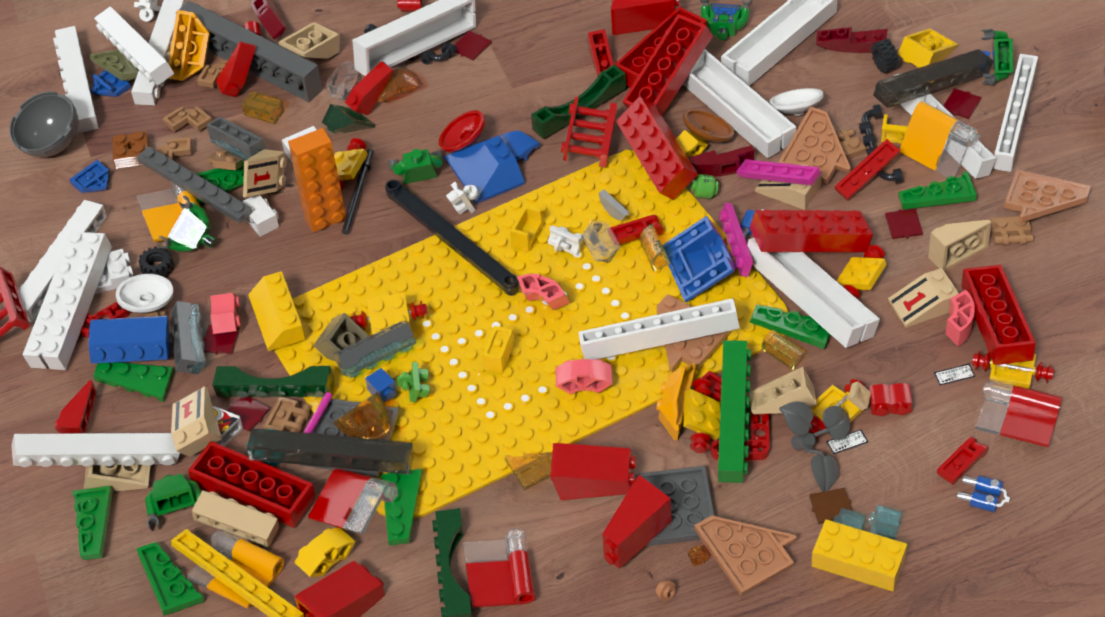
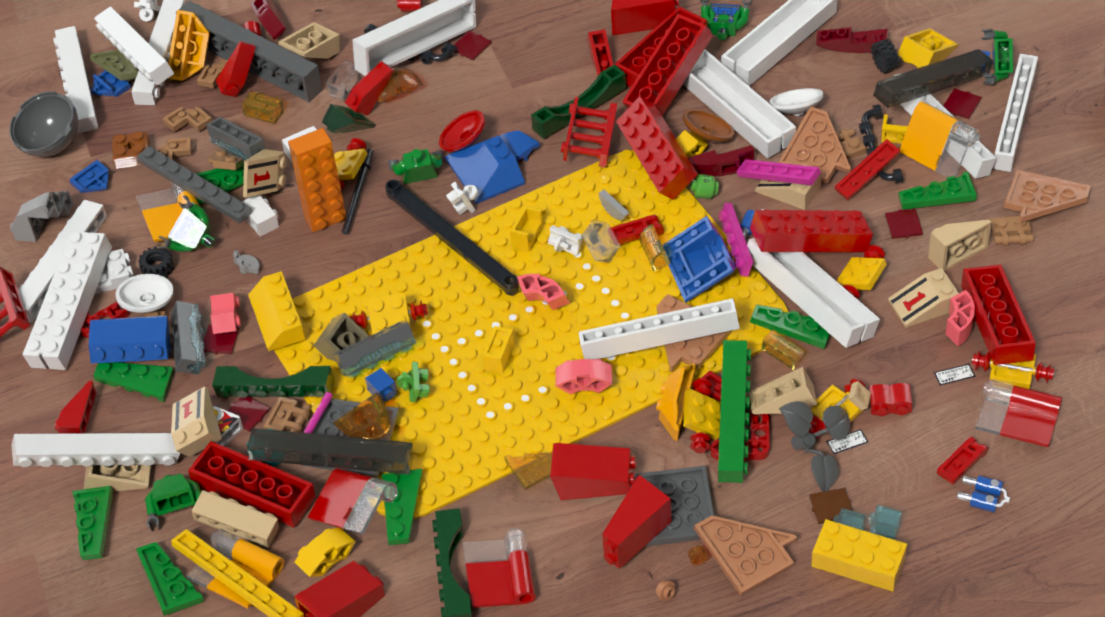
none -> light grey brick [10,191,73,242]
none -> light grey piece [233,250,260,274]

